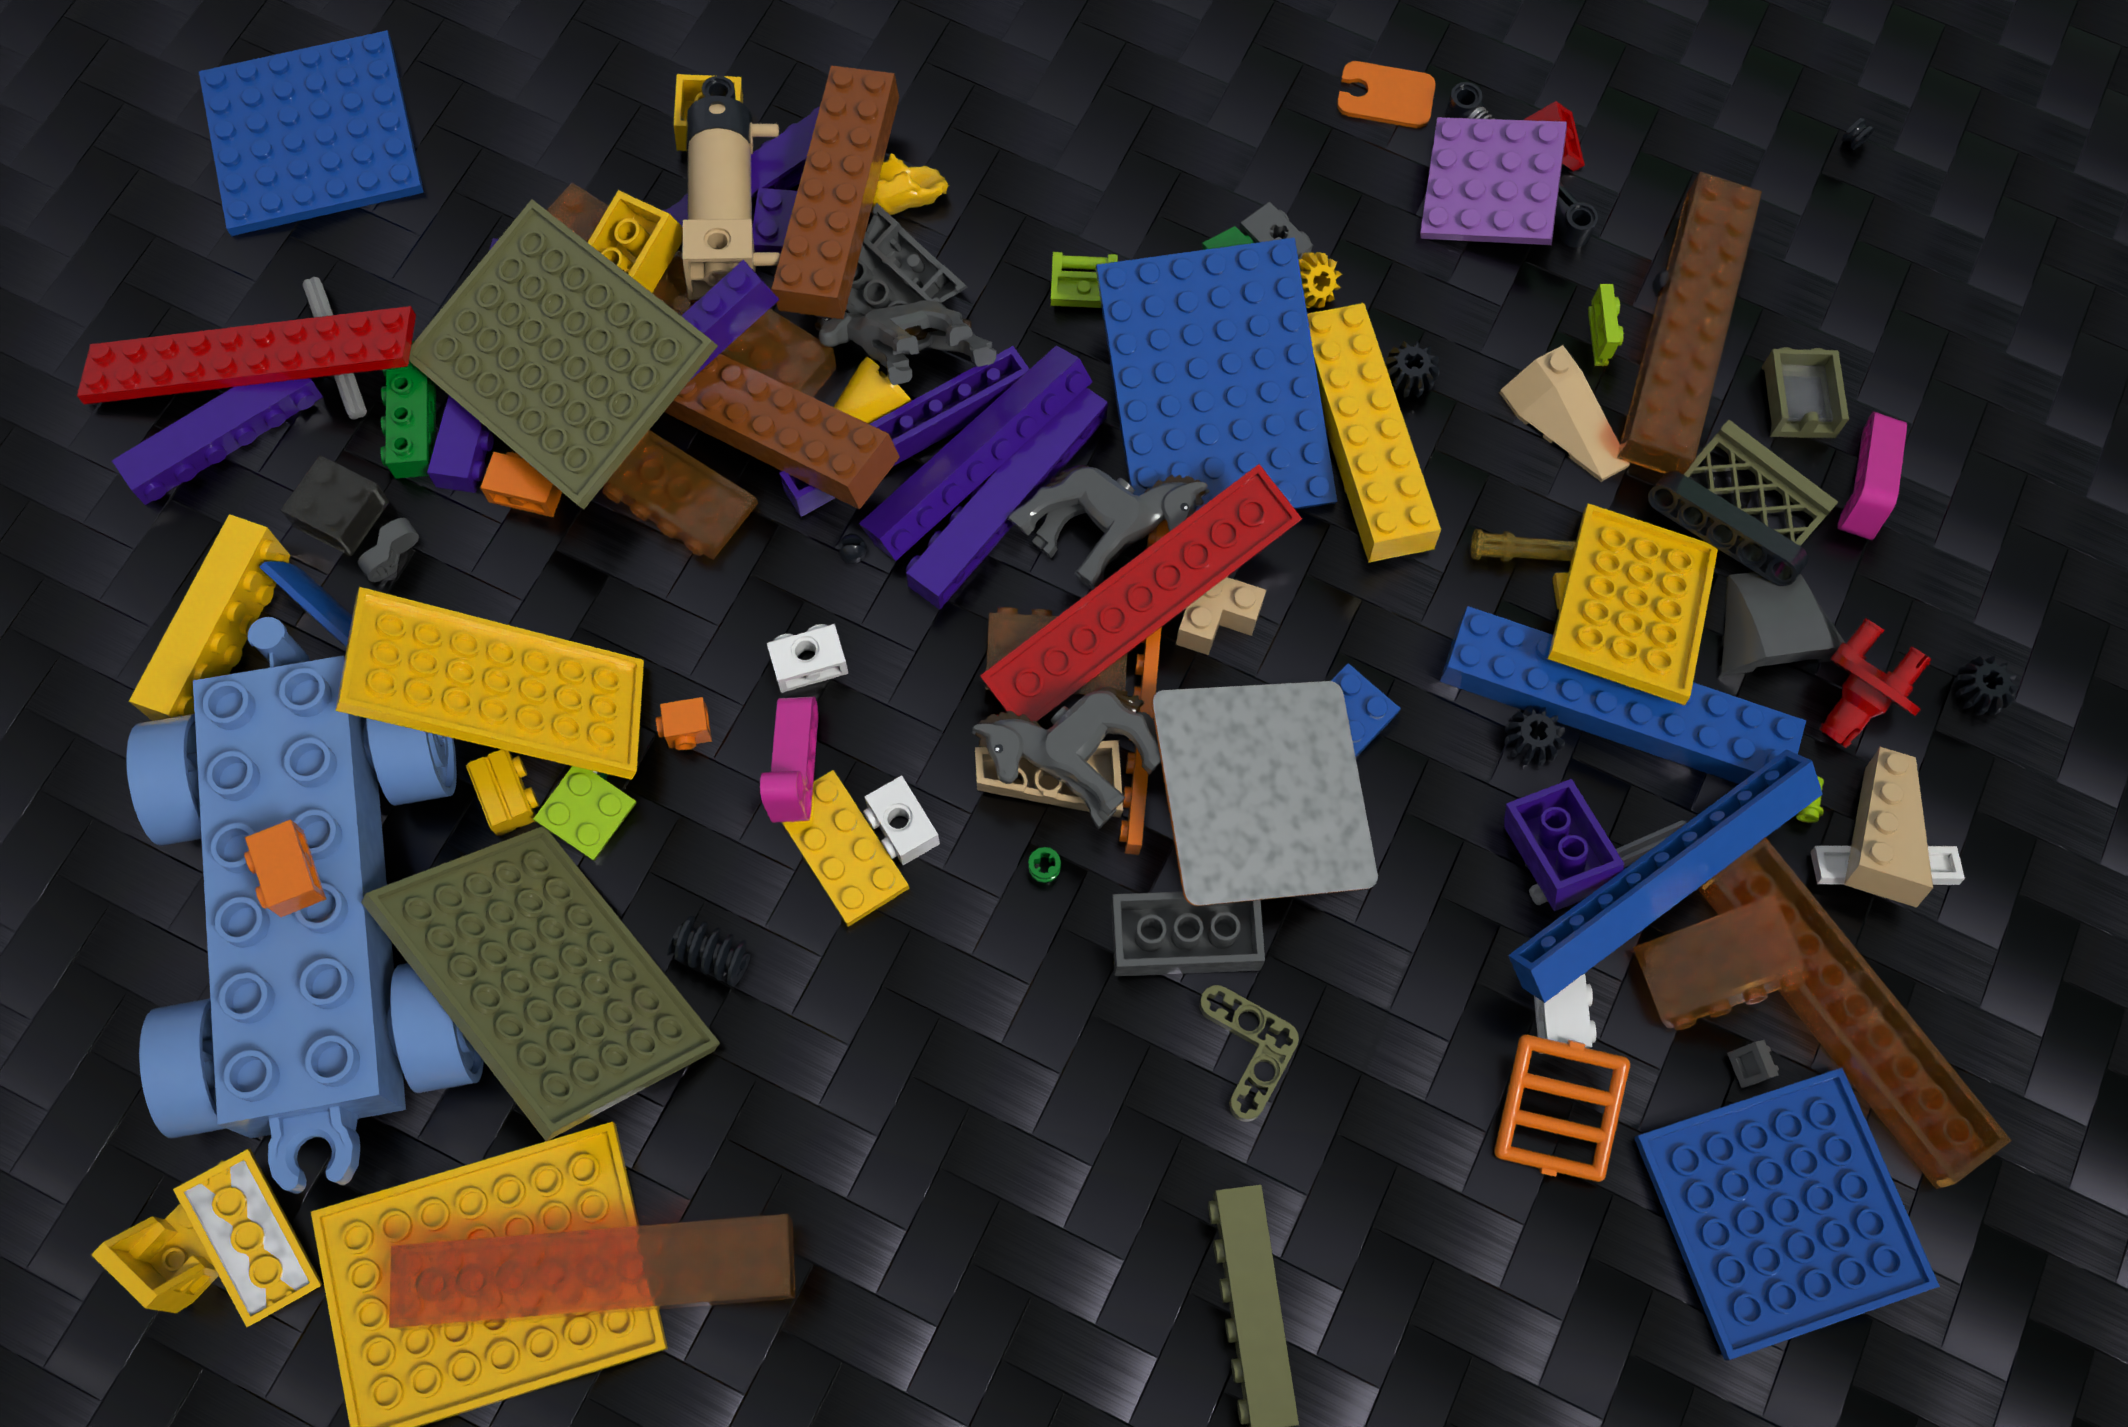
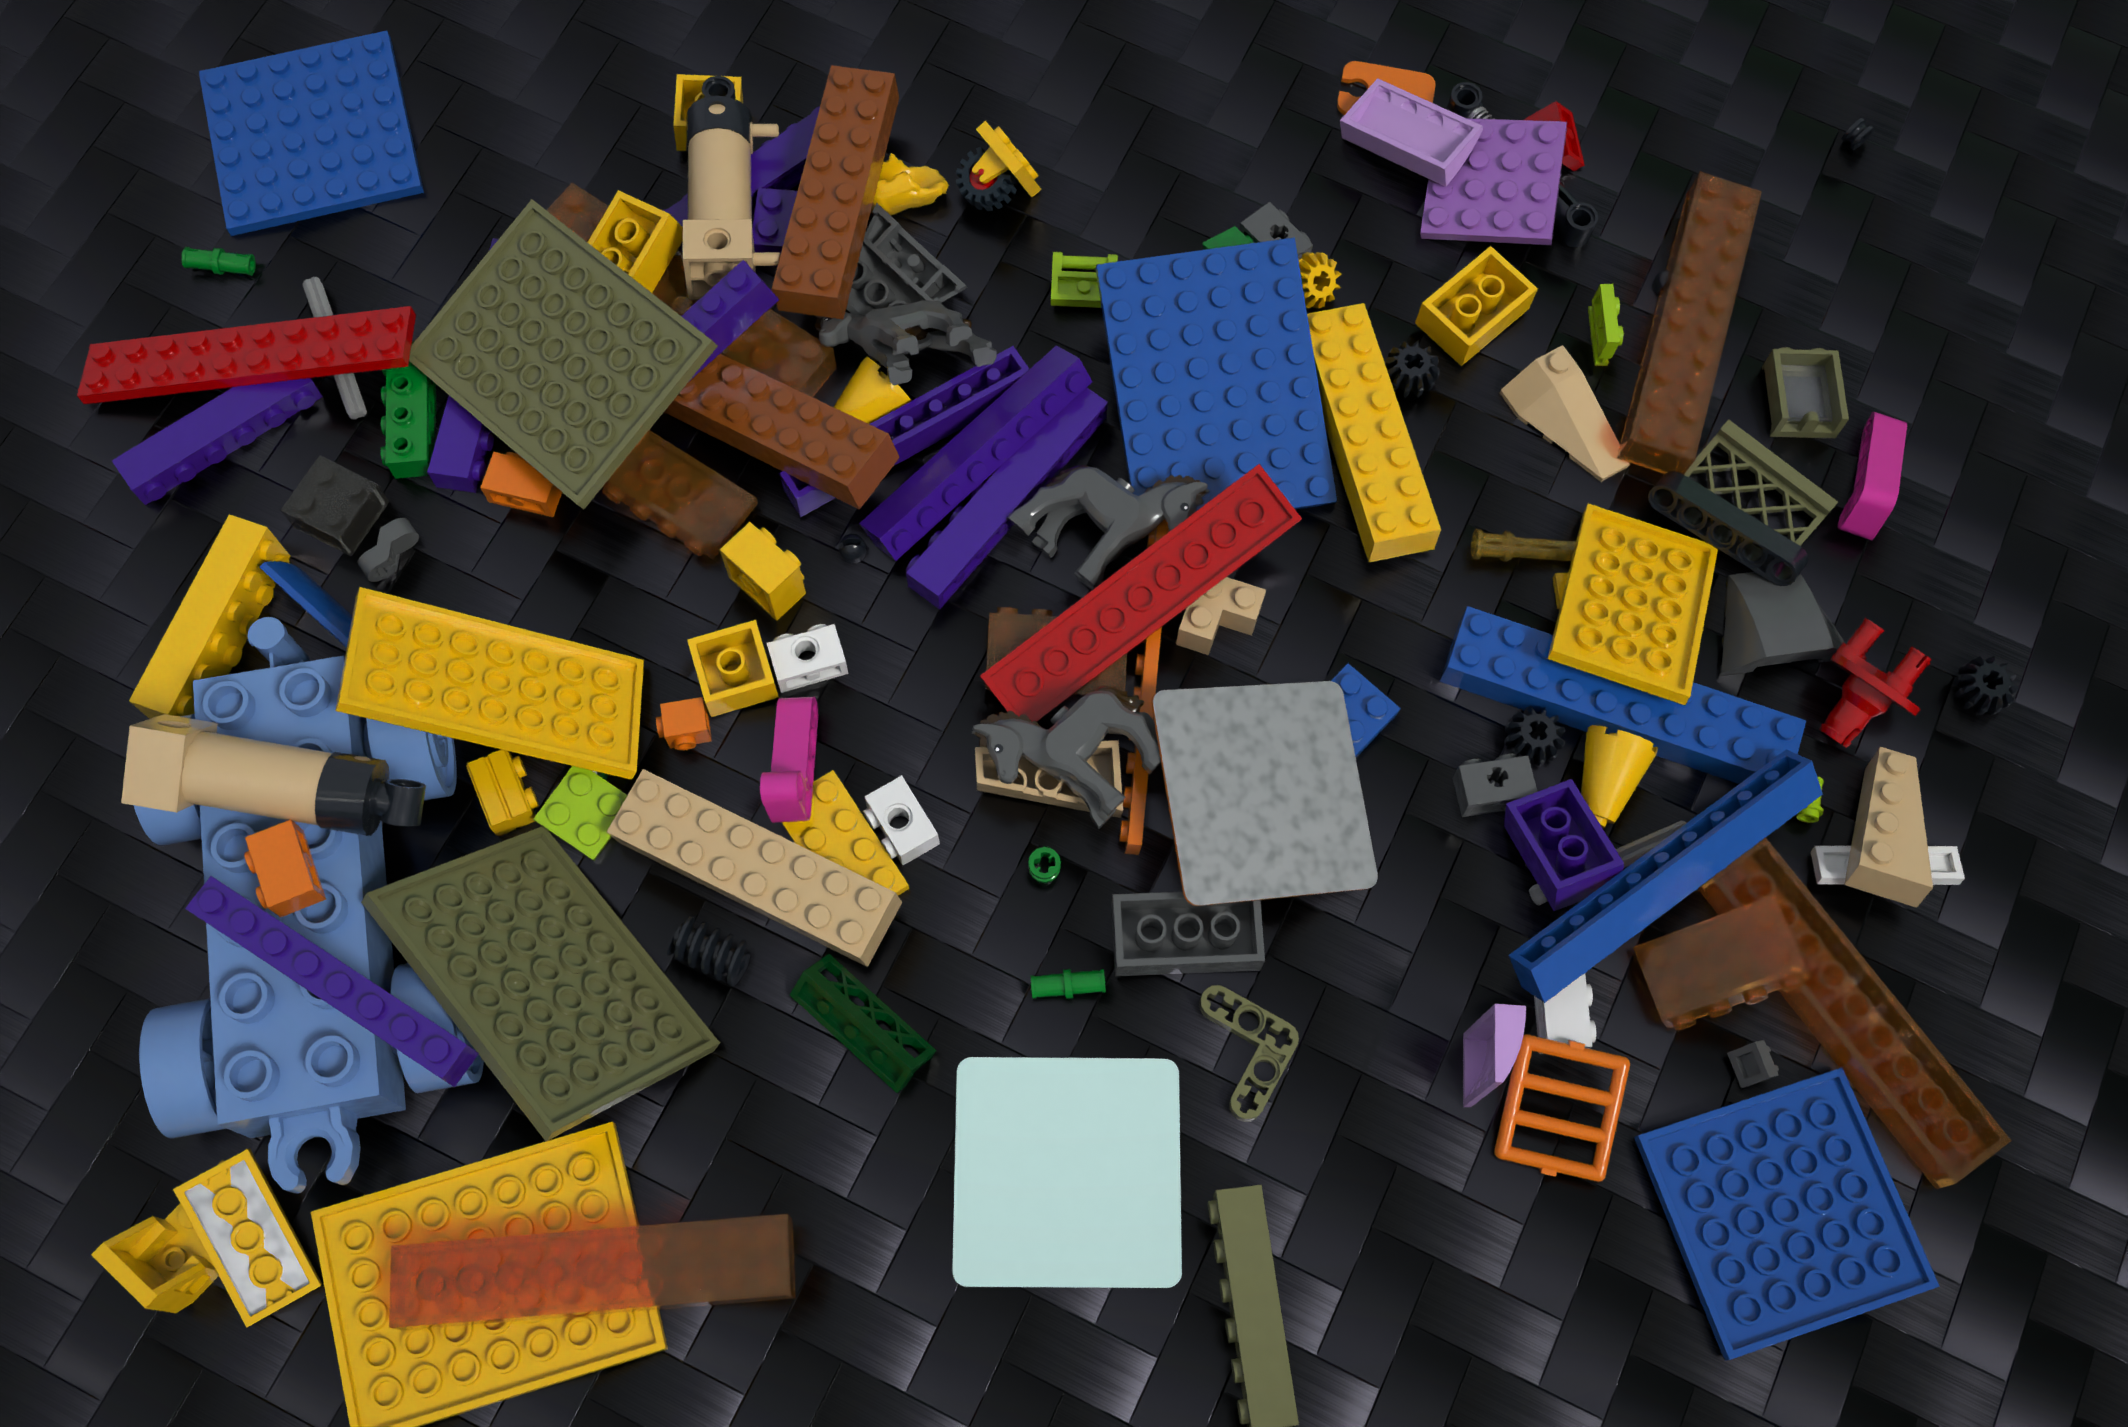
none -> tan piece [121,714,426,836]
none -> green pin [182,247,256,276]
none -> dark purple brick [185,876,479,1087]
none -> tan brick [607,769,902,967]
none -> yellow brick [687,620,779,717]
none -> yellow brick [720,522,806,621]
none -> dark green fence [790,954,937,1093]
none -> light aqua piece [952,1057,1182,1288]
none -> plate [956,121,1042,211]
none -> green pin [1031,969,1106,999]
none -> lavender slope [1340,78,1483,187]
none -> yellow brick [1415,246,1538,366]
none -> dark grey brick [1452,754,1538,817]
none -> lavender slope [1463,1004,1526,1107]
none -> yellow cone [1581,725,1658,828]

